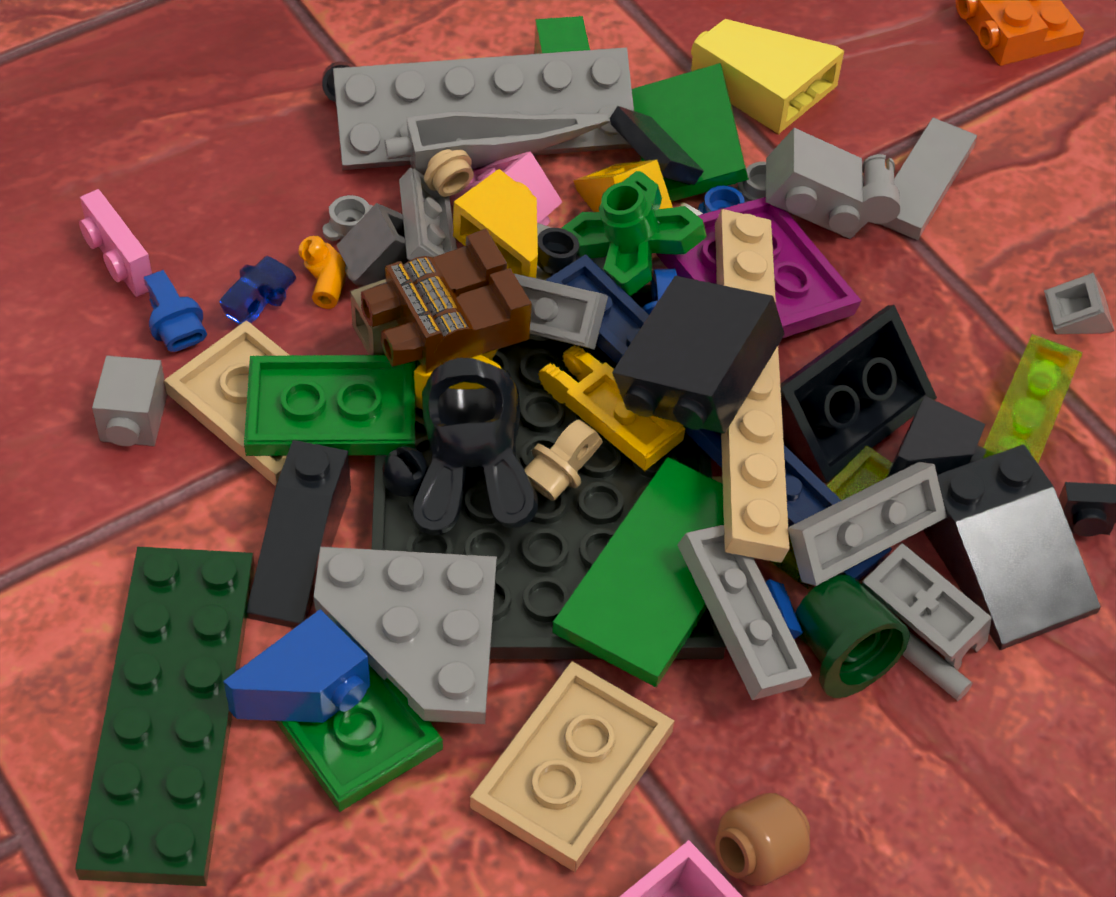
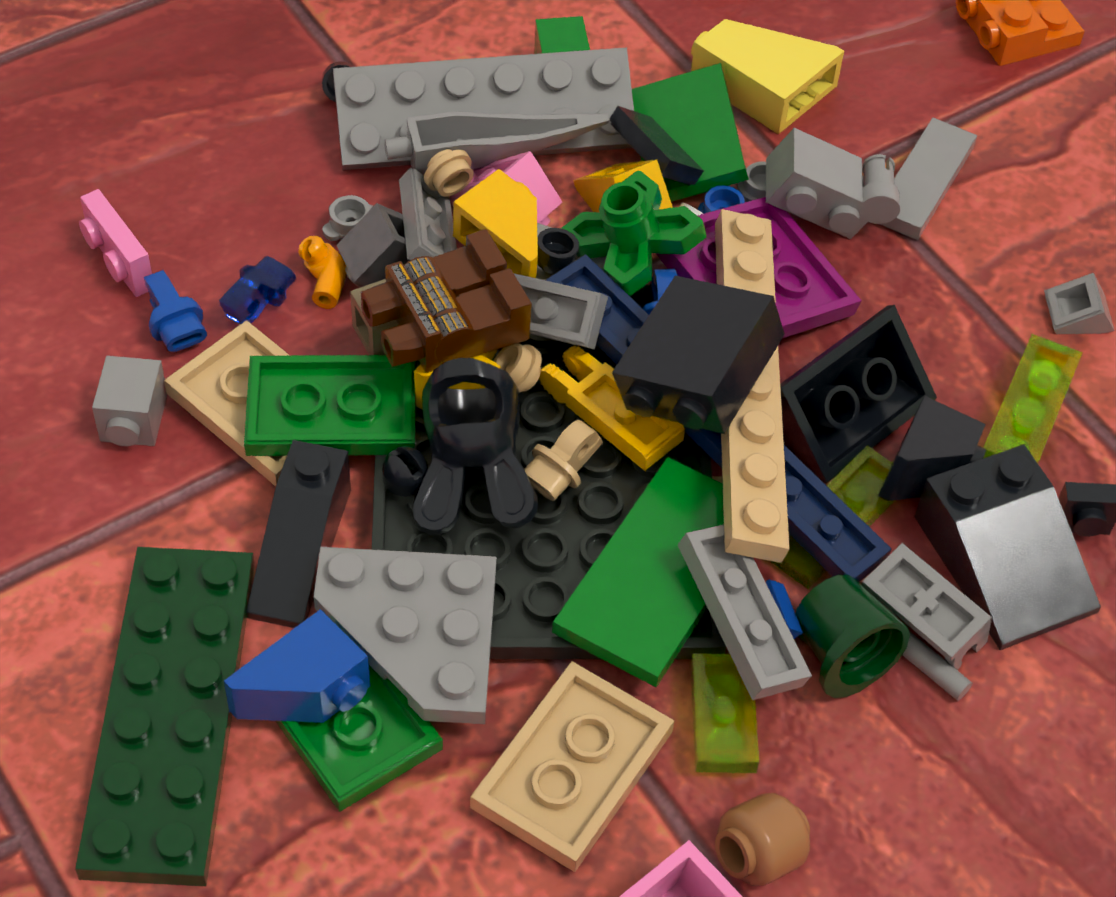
light grey plate [788,462,947,586] -> none
none -> tan plate [494,343,542,393]
none -> clear neon green plate [691,654,759,773]

